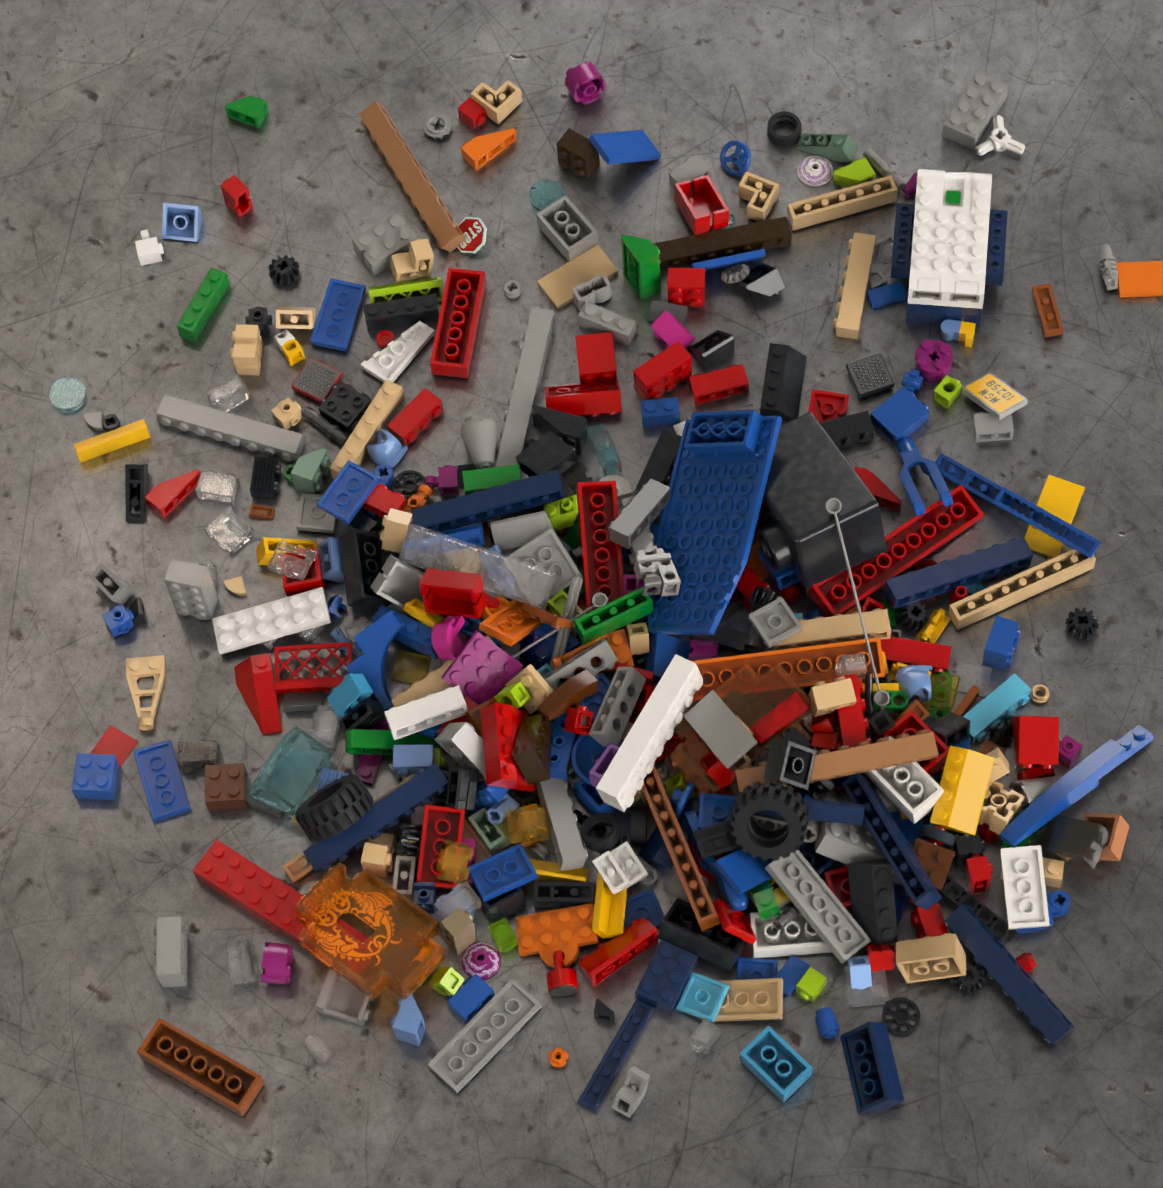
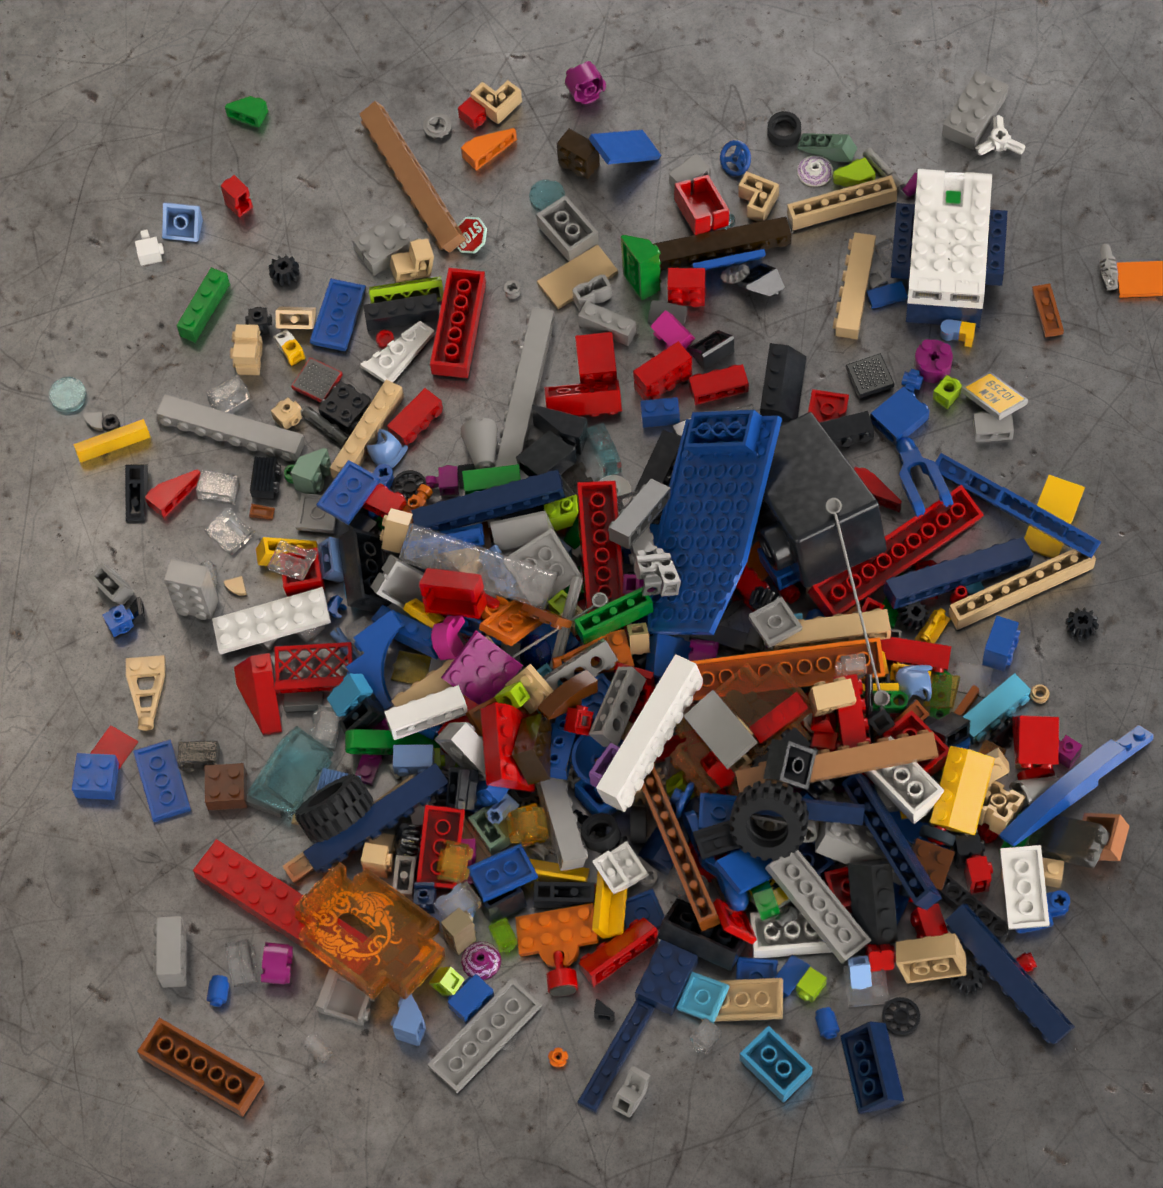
none -> blue brick [206,975,229,1007]

